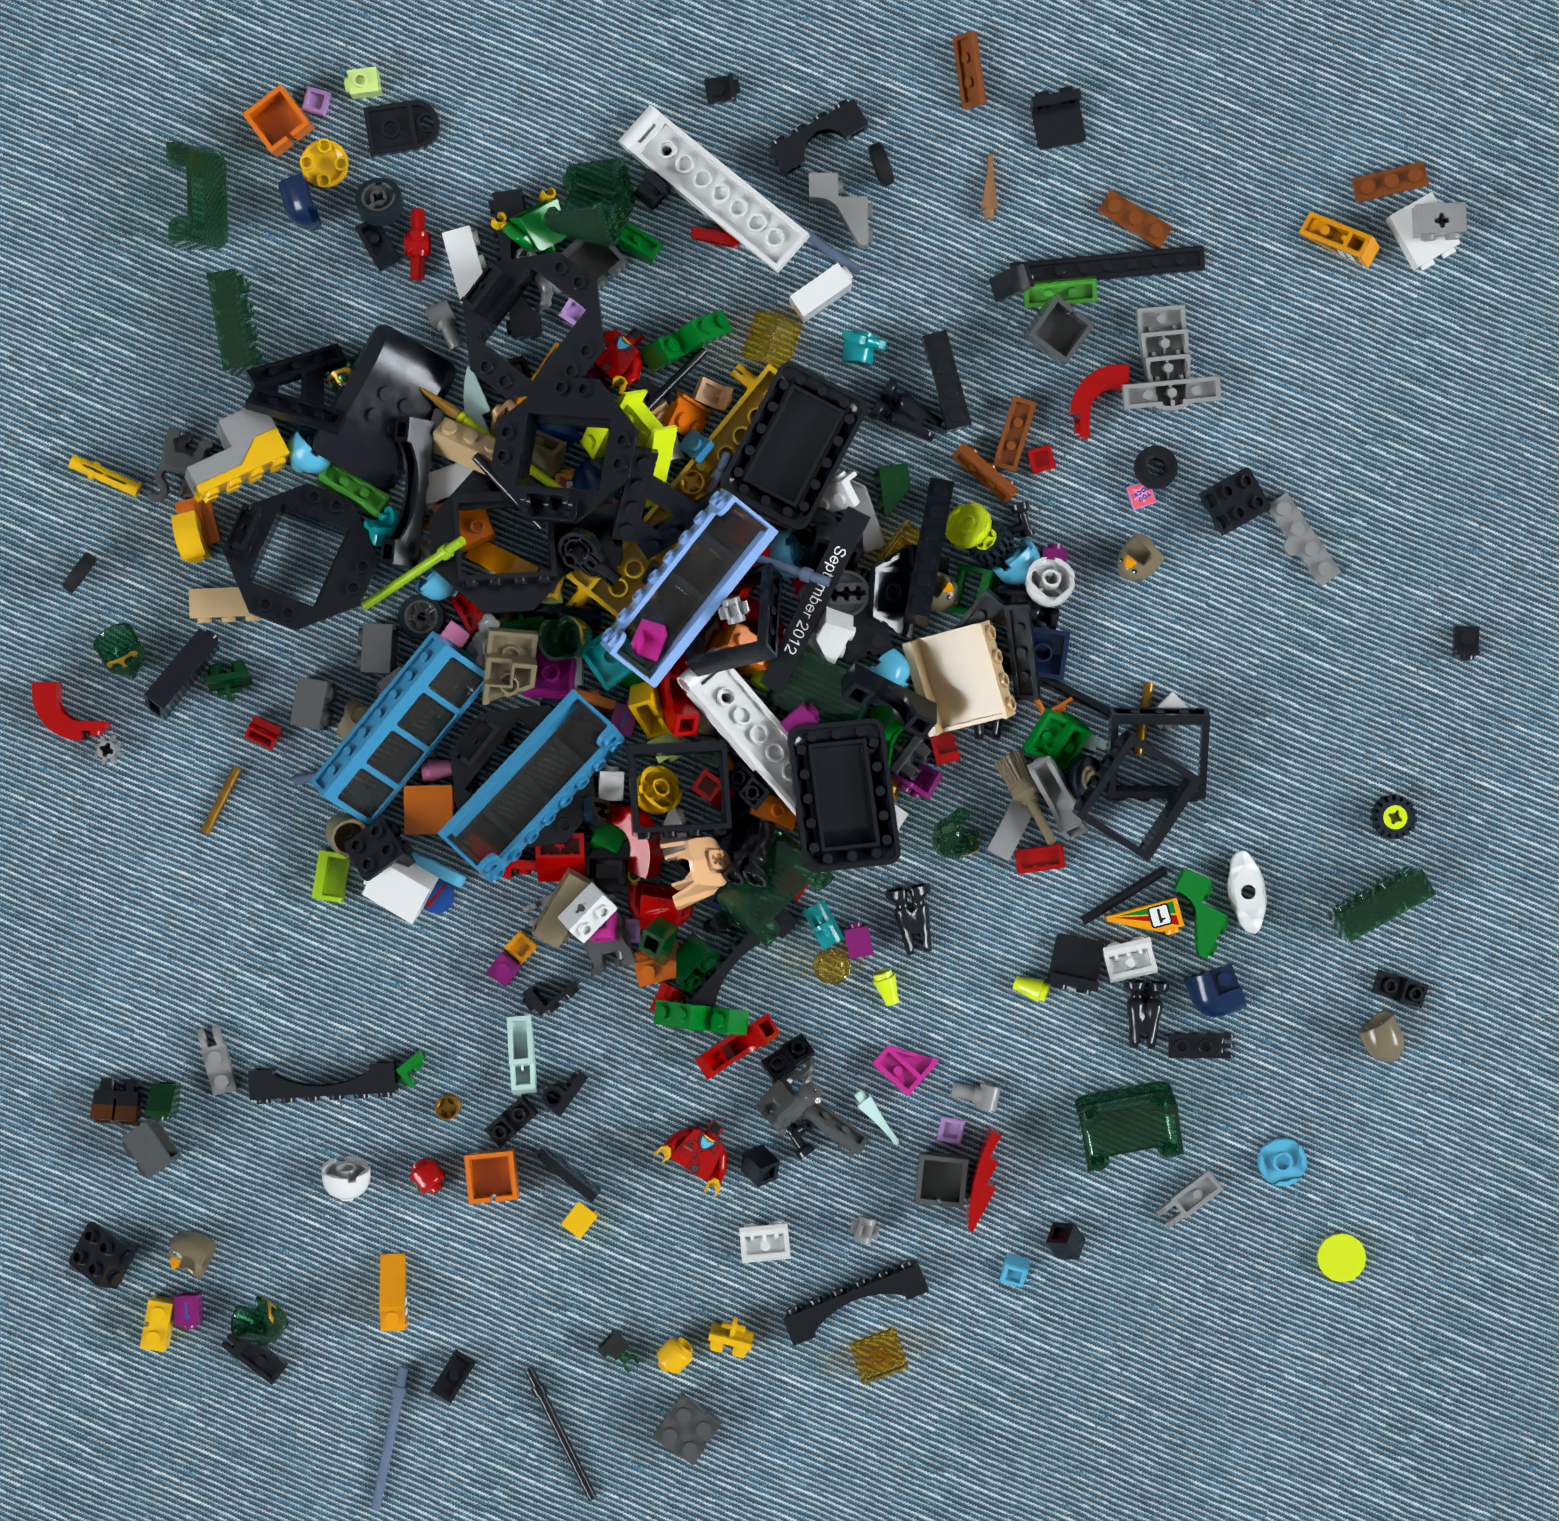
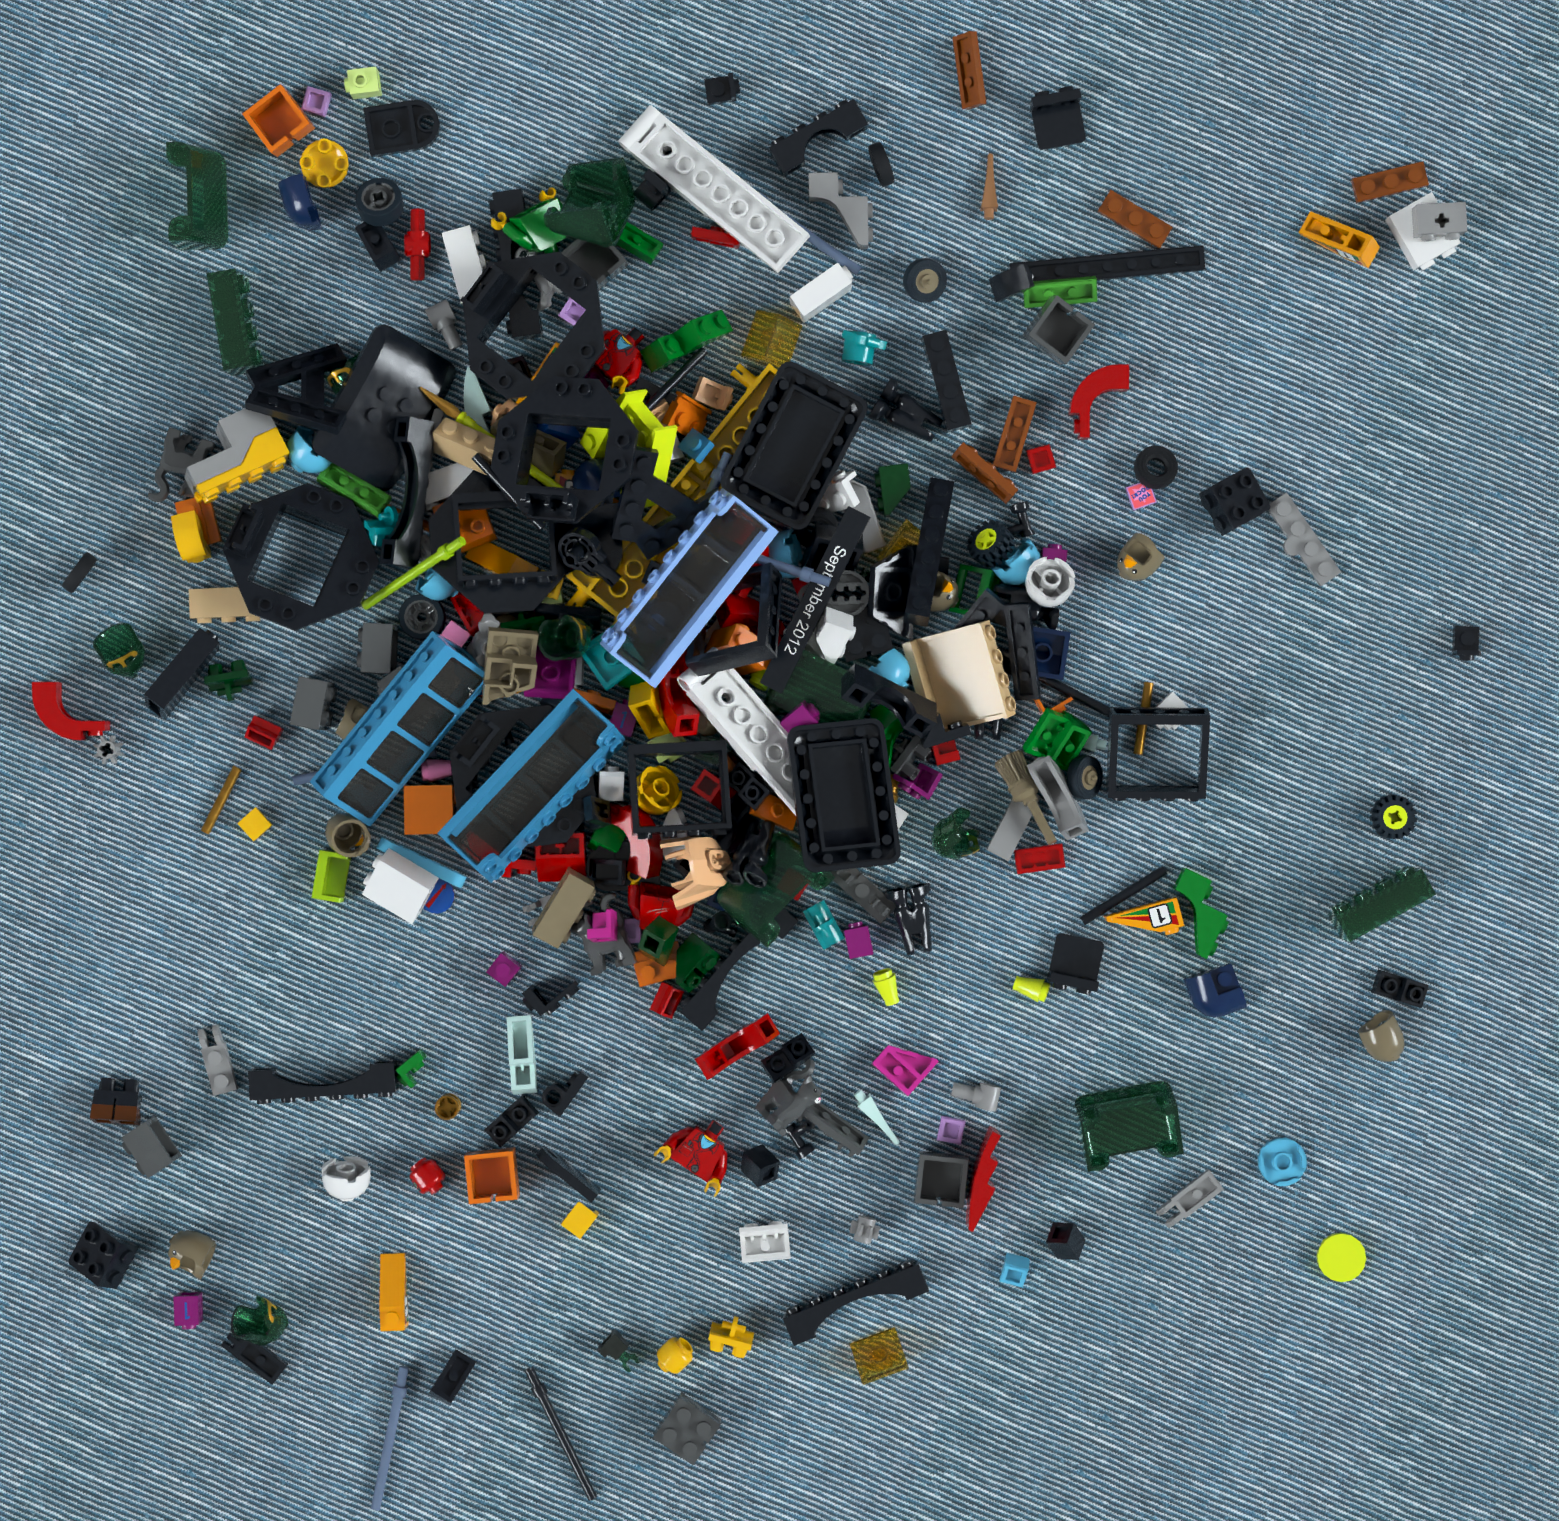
yellow pin [68,454,142,498] -> none
yellow piece [140,1295,174,1352] -> none
dark green slope [145,1081,181,1121] -> none
black bracket [344,816,416,881] -> none
light orange tile [504,930,538,964] -> none
white brick [558,882,618,943] -> none
dark pink panel [631,619,668,662] -> none
green arch [653,1000,749,1035] -> none
pearl gold wheel [680,470,705,496] -> none
light grey gear [717,595,750,625] -> none
clear yellow hair [812,948,851,984] -> none
neon yellow tile [945,502,992,549] -> none
black window [1072,730,1203,862] -> none
white bracket [1103,937,1158,983] -> none
light grey slope [1121,304,1221,413] -> none
black piece [1124,979,1170,1049] -> none
black hinge [1168,1033,1234,1058] -> none
white piece [1227,850,1267,934] -> none
none -> yellow tile [237,807,272,841]
none -> dark grey plate [827,868,896,924]
none -> black wheel [903,258,947,303]
none -> black slope [921,712,971,749]

